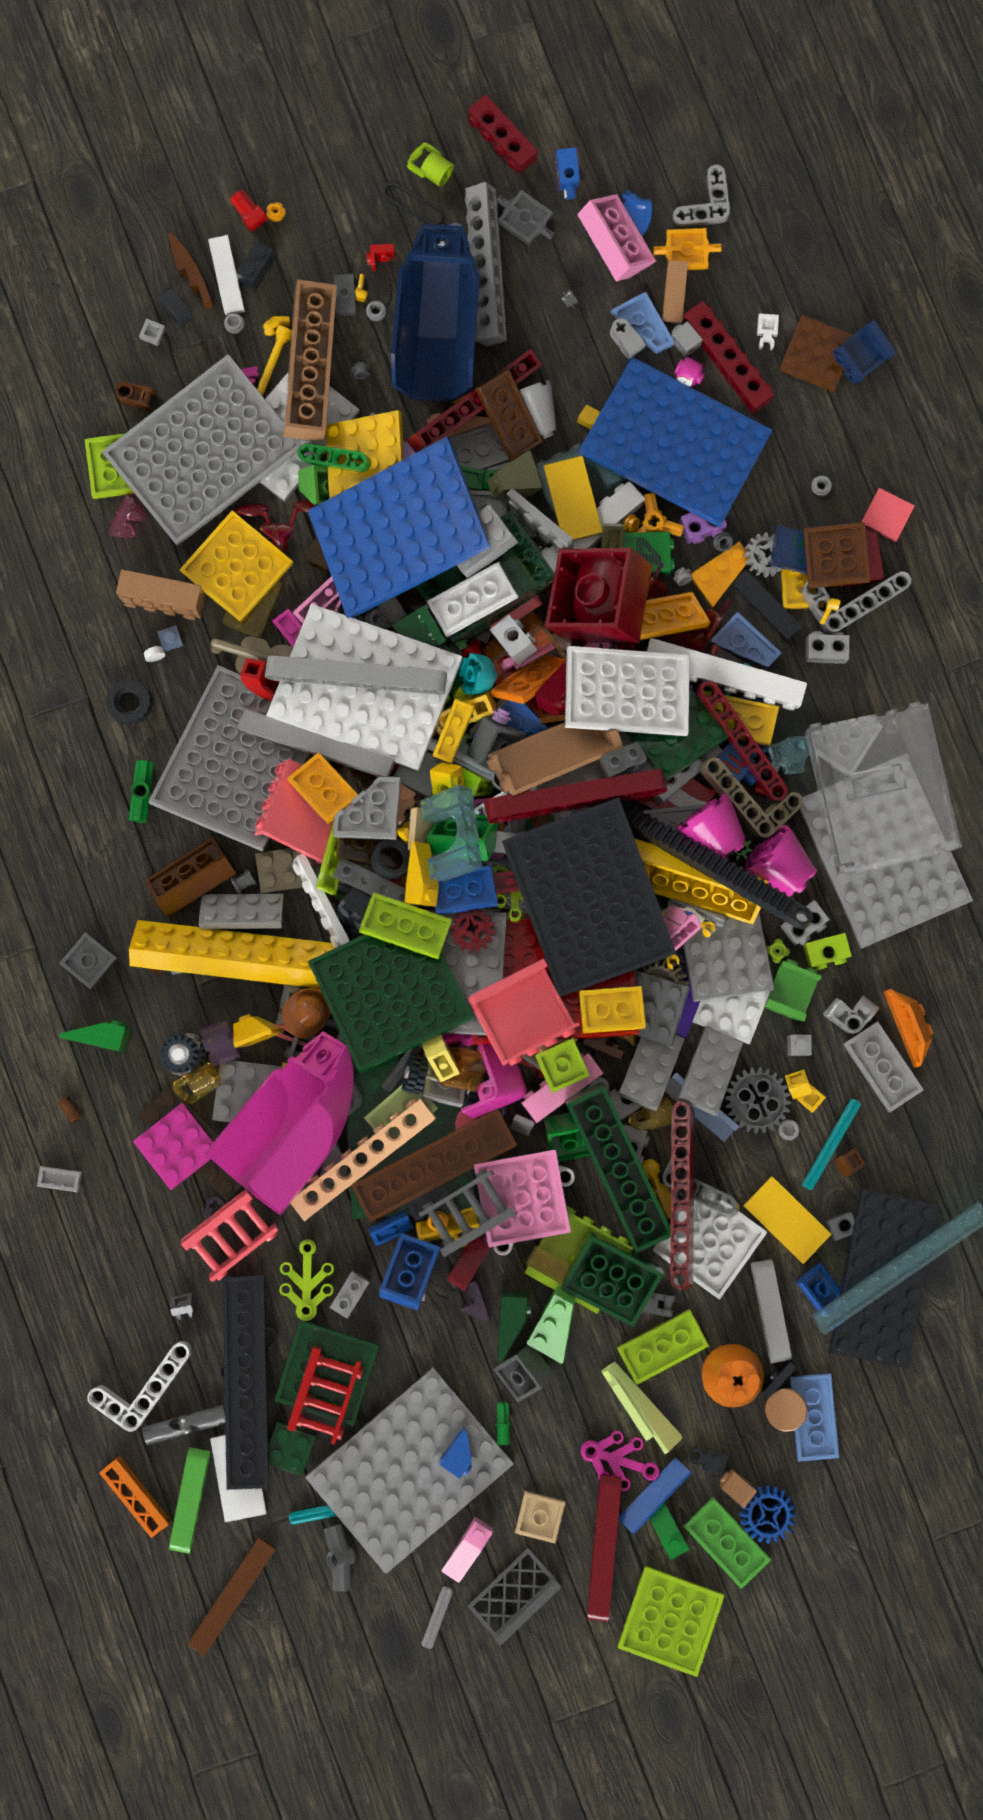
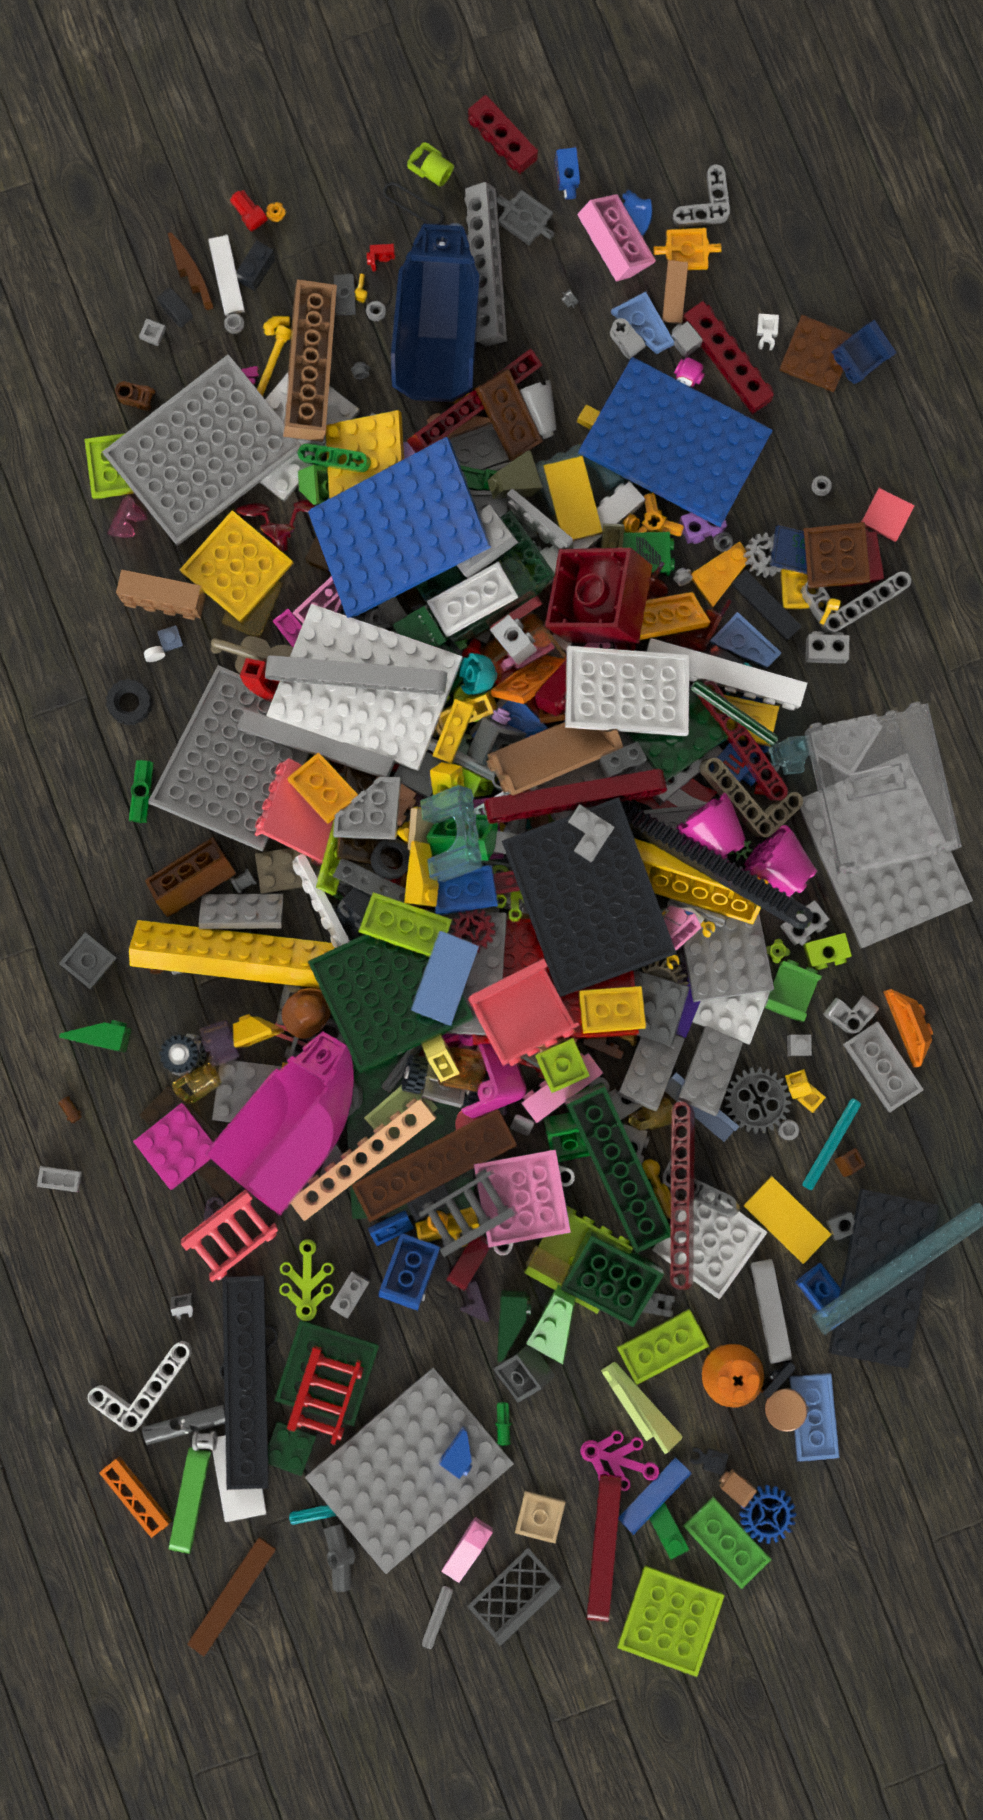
none -> light grey bush [192,1431,218,1451]
none -> medium blue tile [411,931,479,1025]
none -> light grey plate [568,804,614,862]
none -> dark green axle [691,680,779,745]

